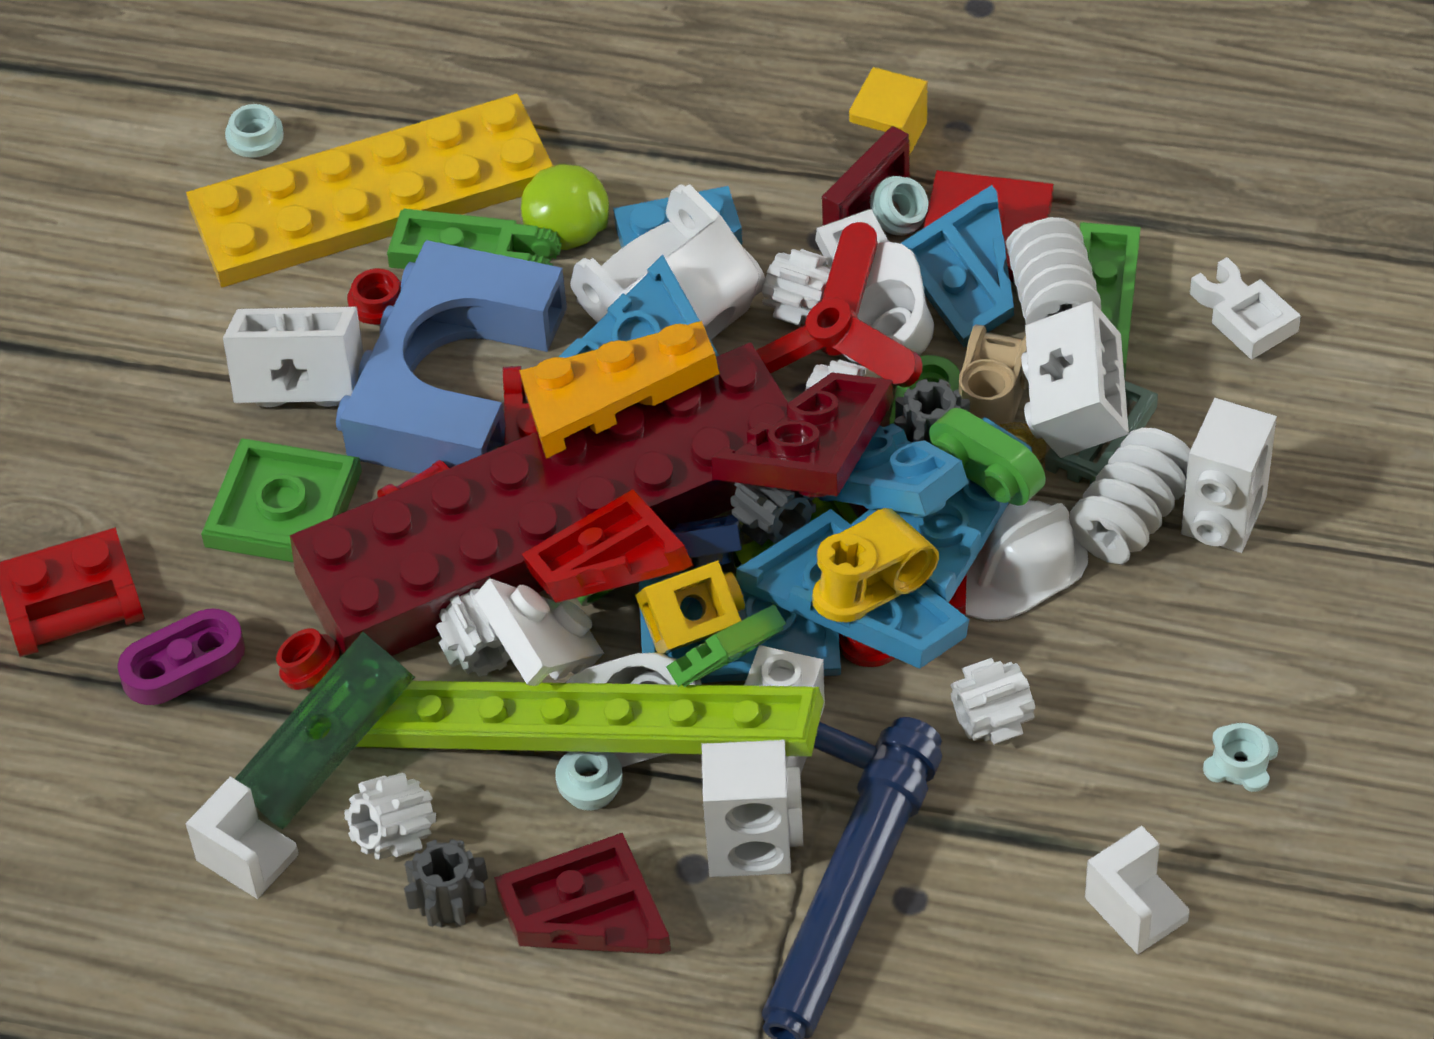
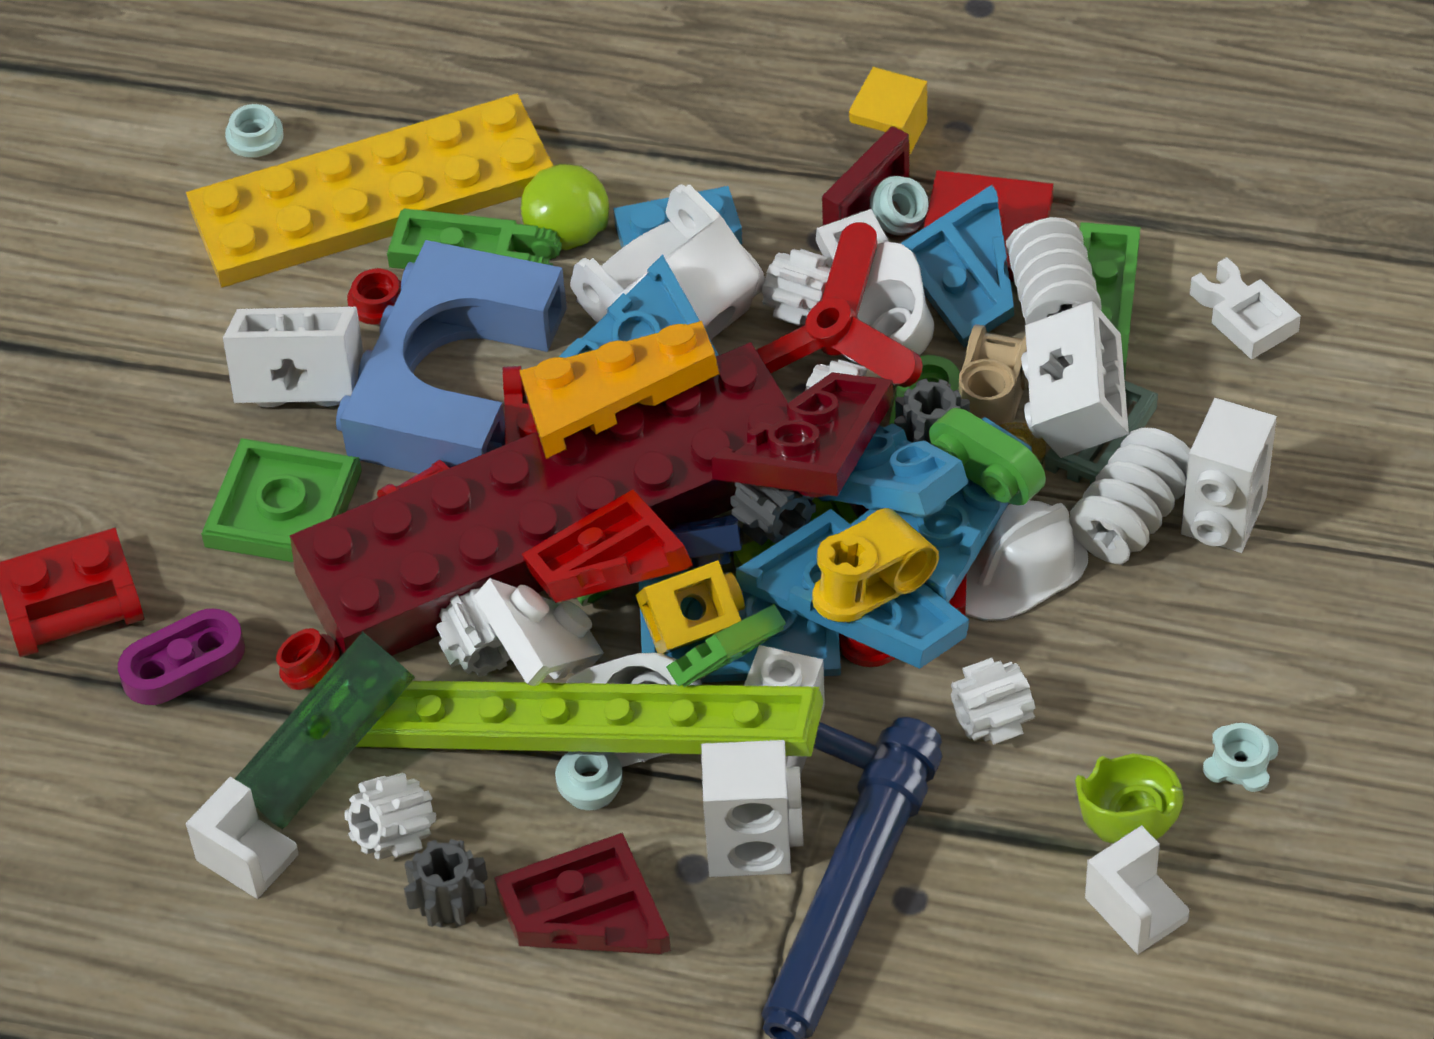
none -> lime hair [1075,753,1184,844]

